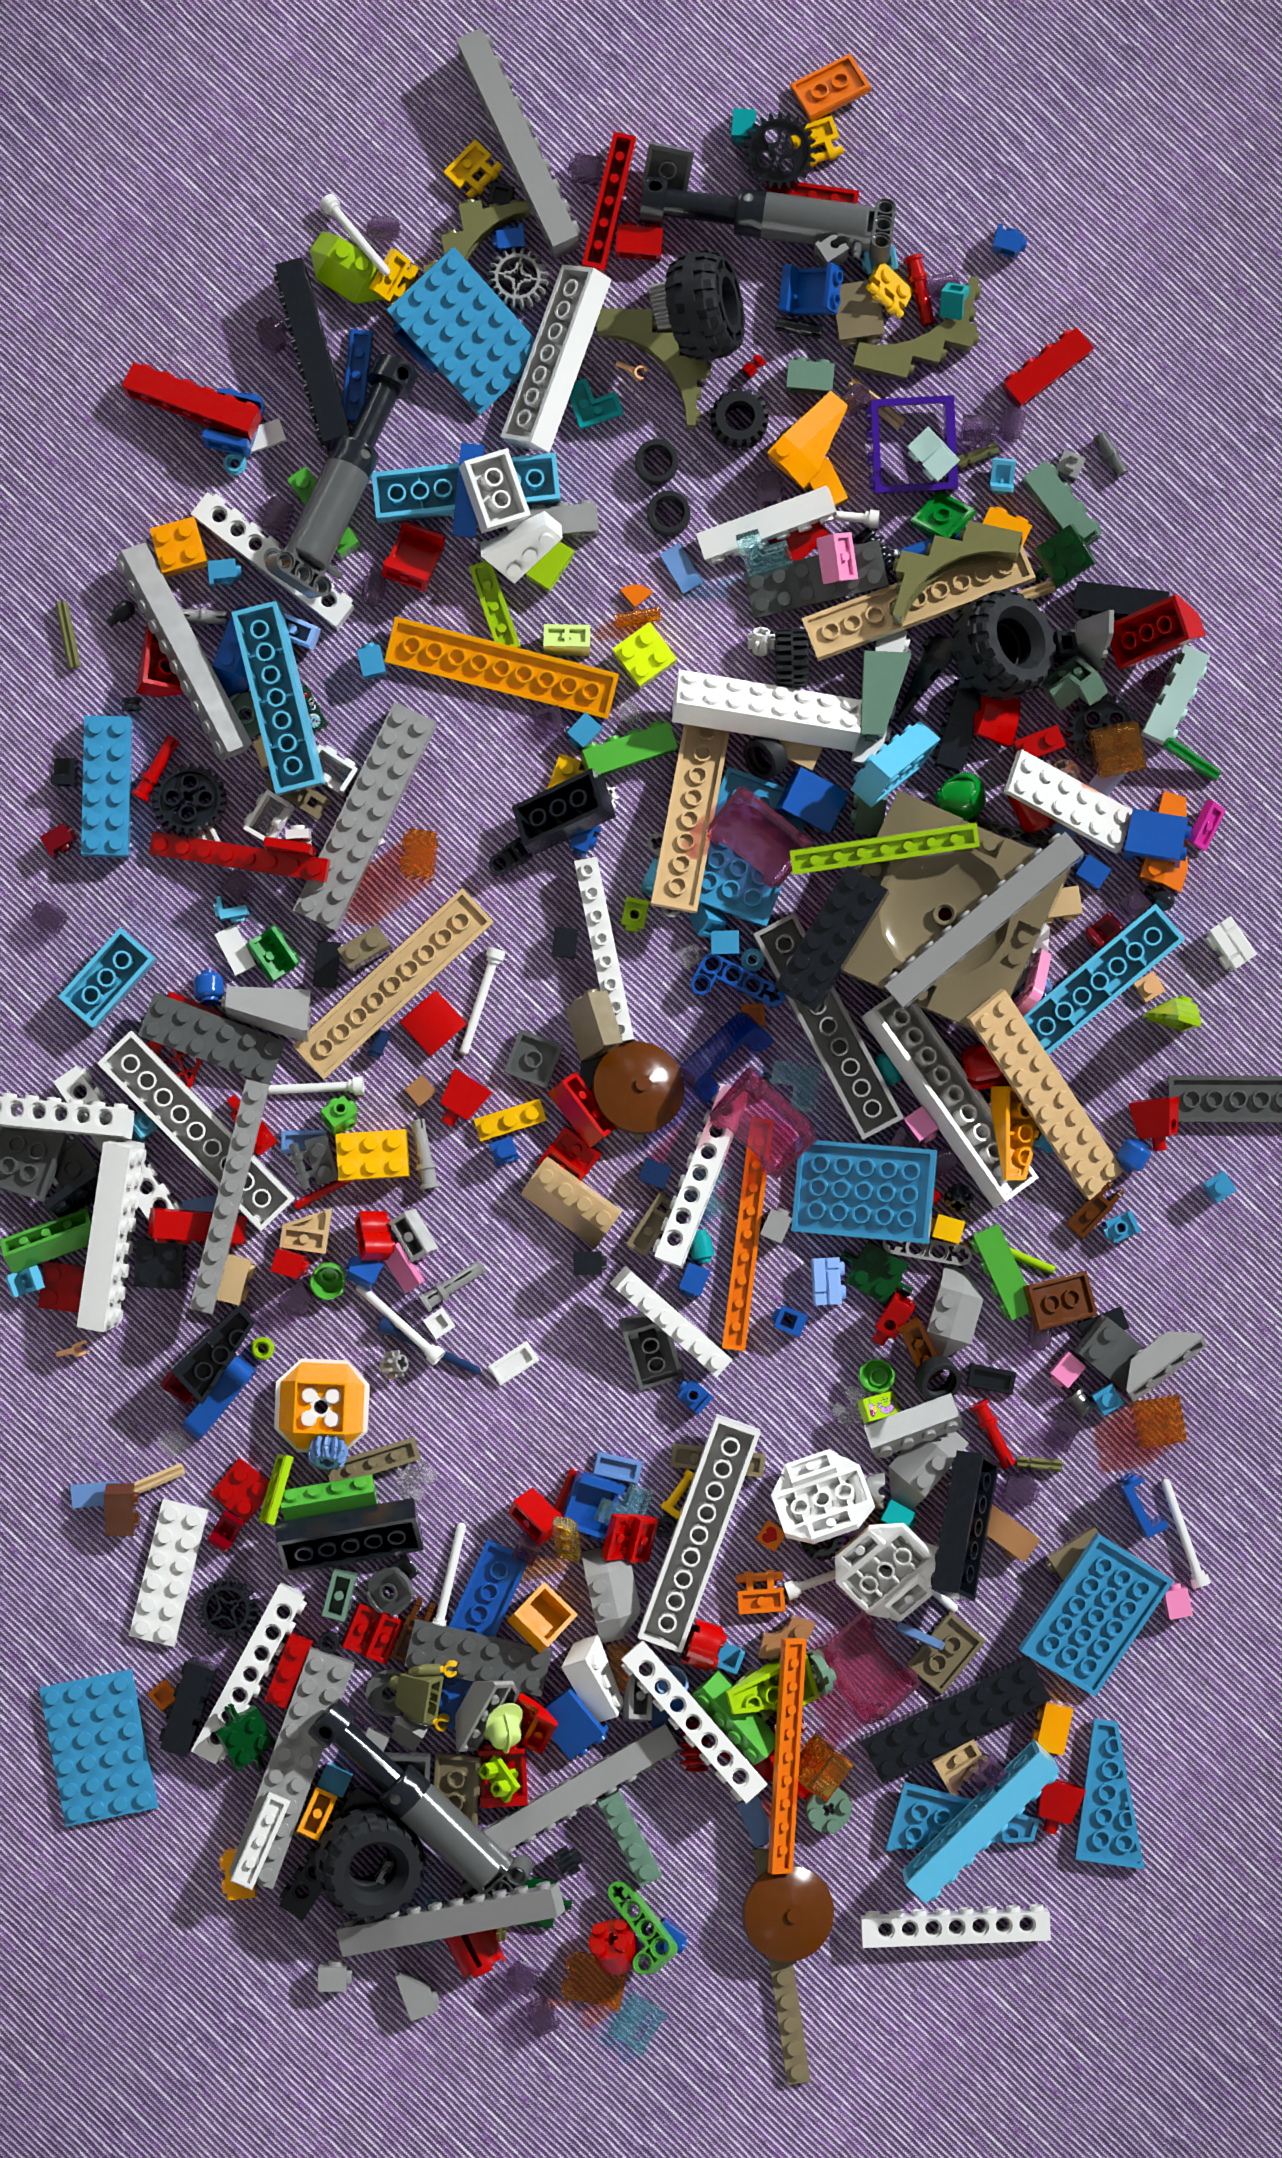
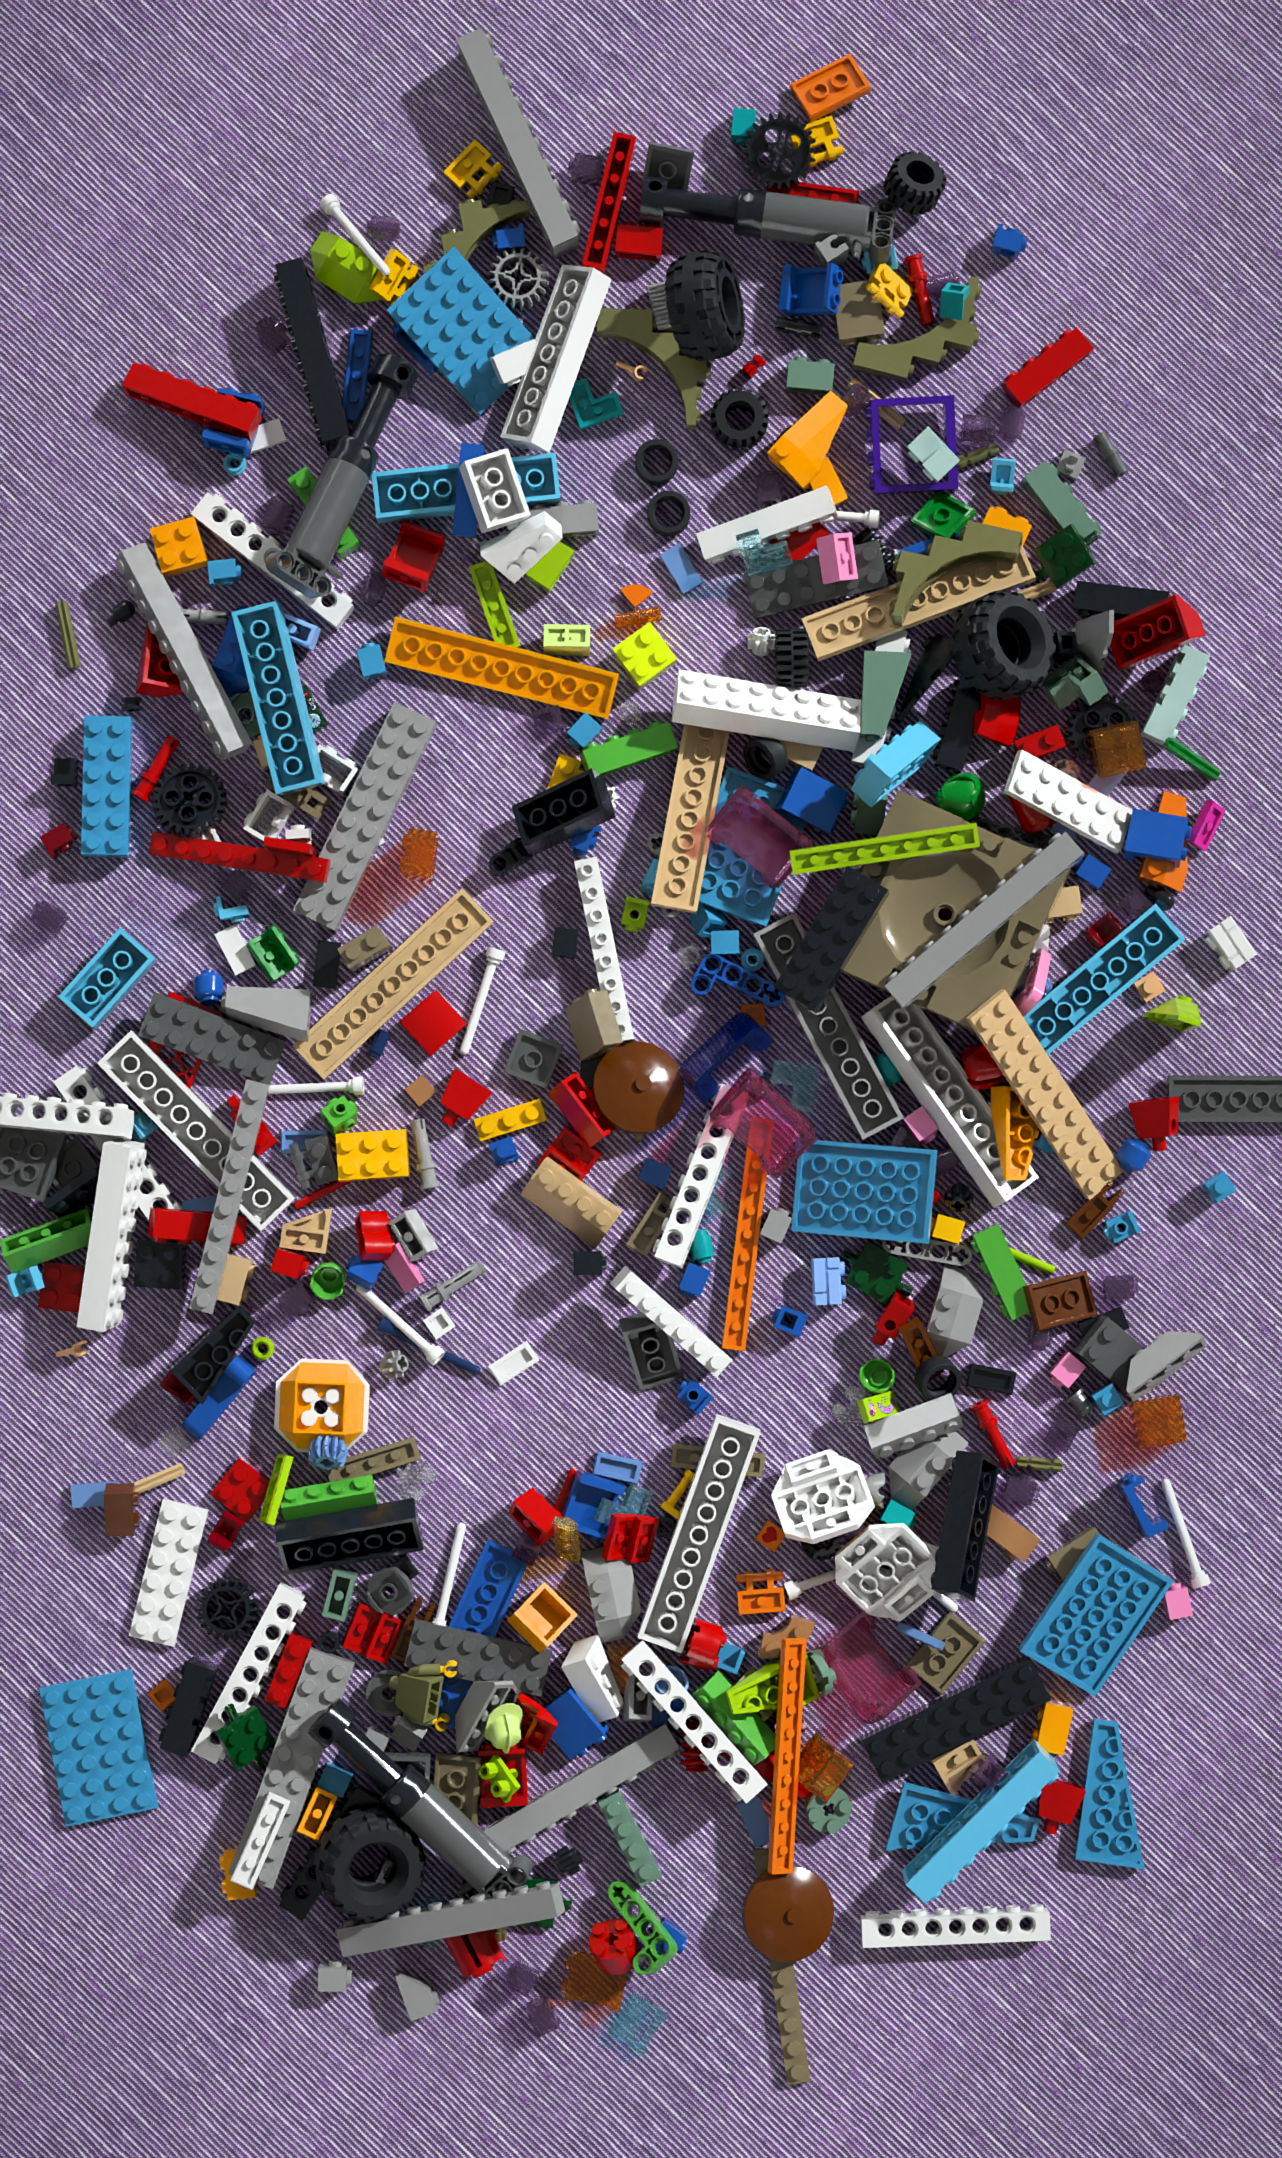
none -> white slope [489,339,537,386]
none -> black tyre [883,151,947,215]
none -> clear purple brick [1102,1274,1138,1299]

